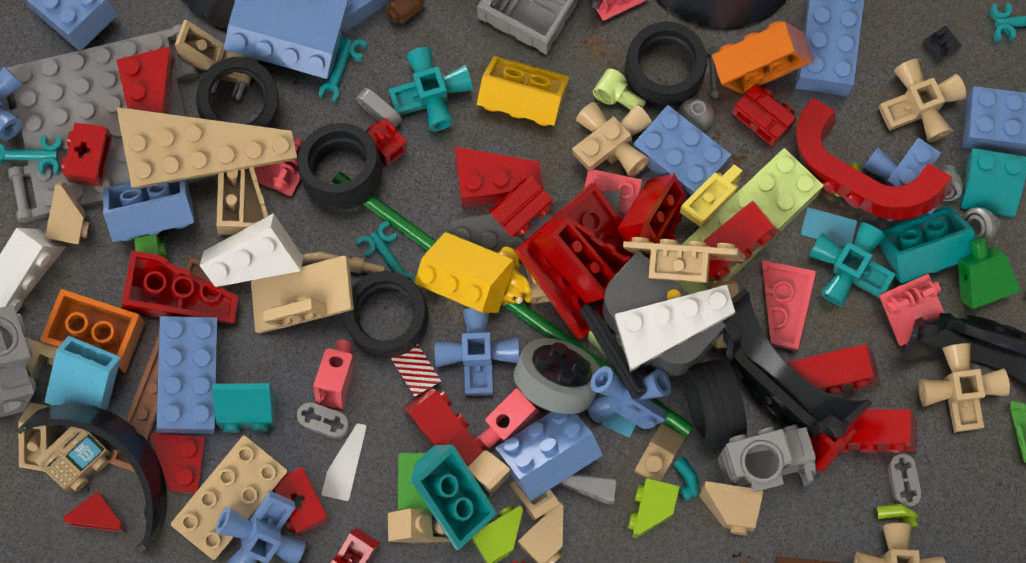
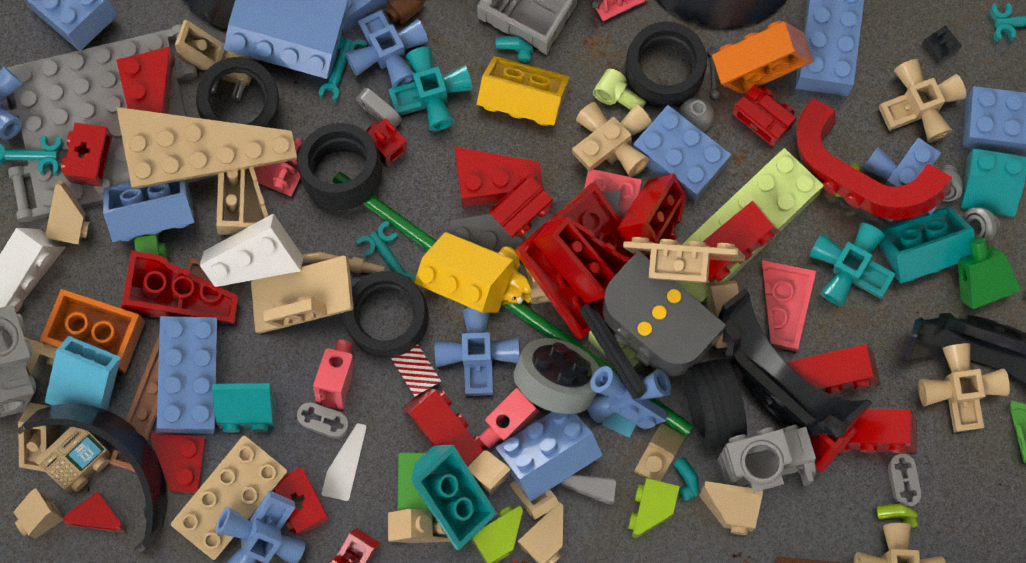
white wing [614,285,735,372] -> none
light yellow hinge [680,165,743,228] -> none
medium azure sticker [800,207,857,247] -> none
coral hinge [879,273,944,346] -> none
none -> tan slope [14,488,64,539]
none -> medium blue brick [345,10,429,88]
none -> teal arm [496,36,534,62]

